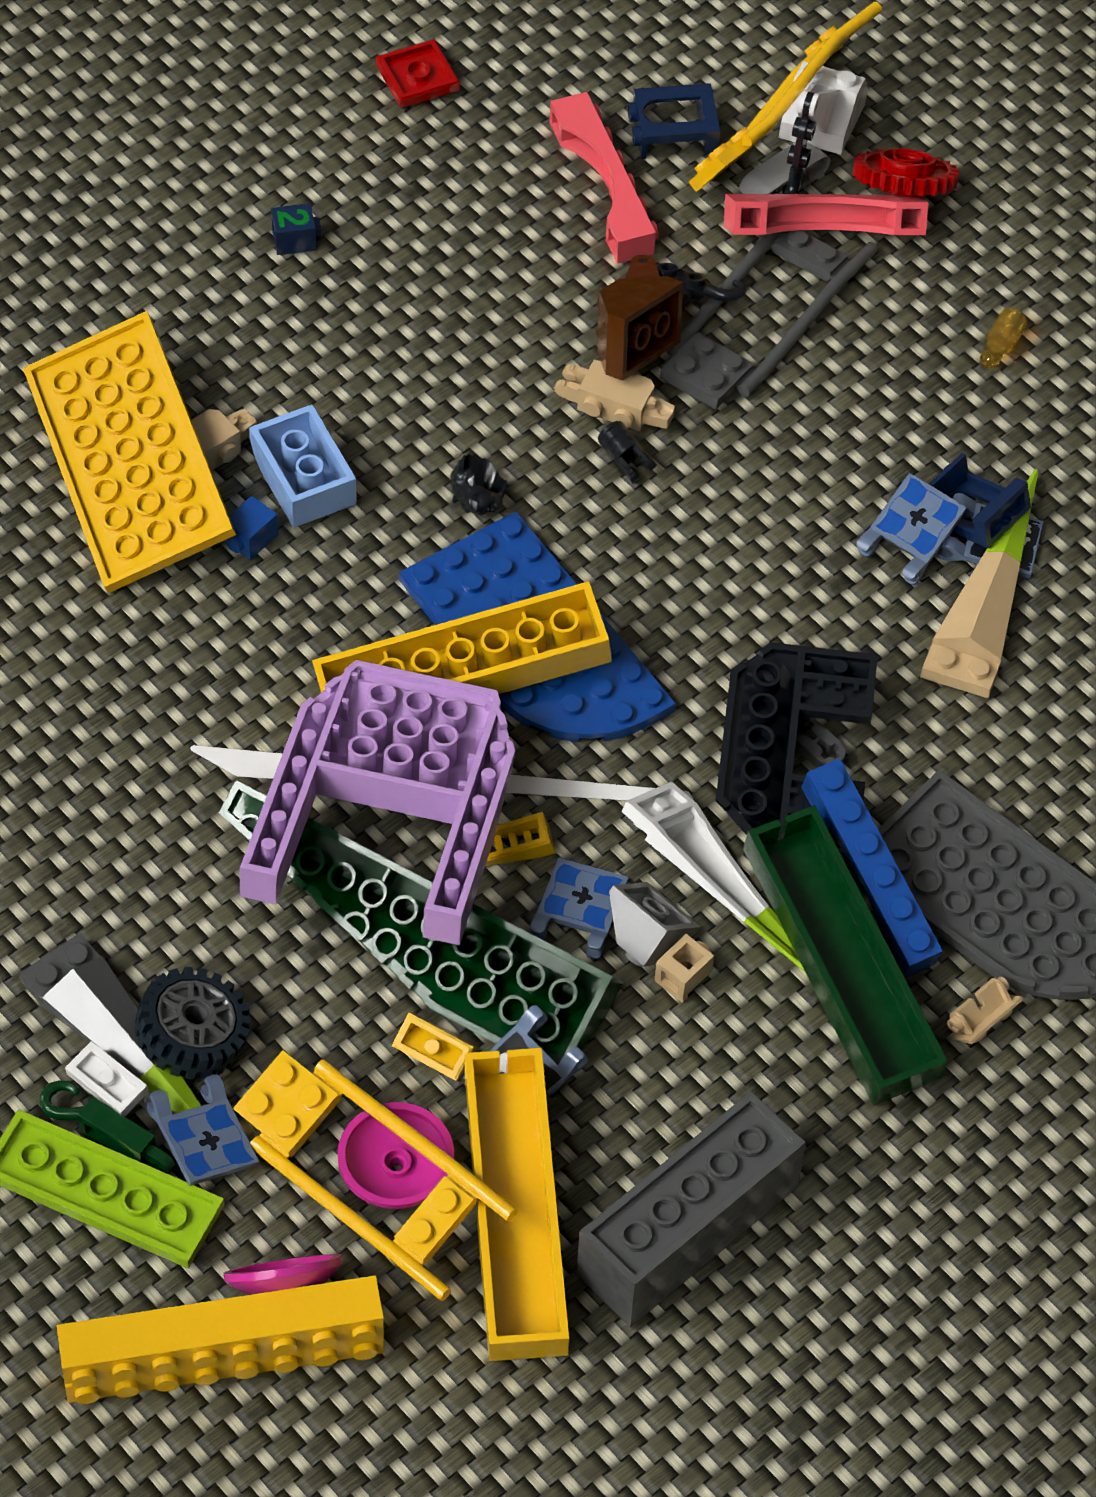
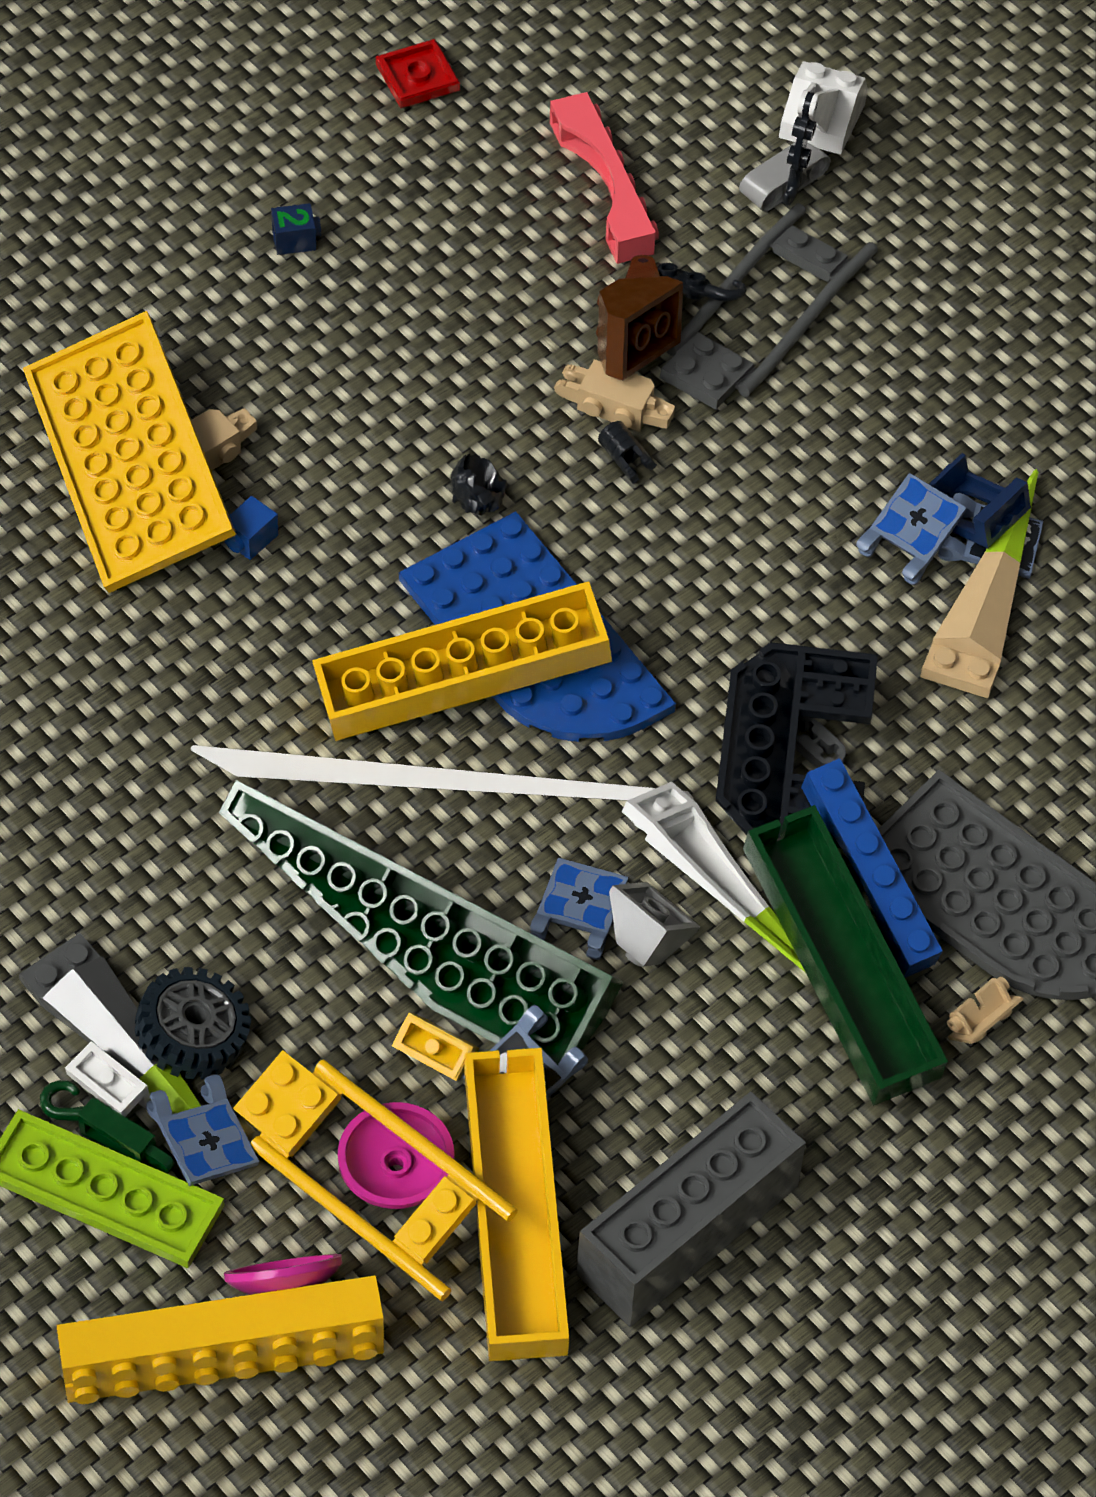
lavender wedge [240,660,515,945] -> none
light blue brick [249,404,357,528] -> none
yellow slope [485,812,556,866] -> none
dark blue panel [628,83,720,159] -> none
tan brick [655,934,714,1003] -> none
yellow plate [688,2,882,192] -> none
coral arch [724,194,928,235] -> none
red gear [853,148,959,197] -> none
clear yellow hinge [980,308,1028,369] -> none

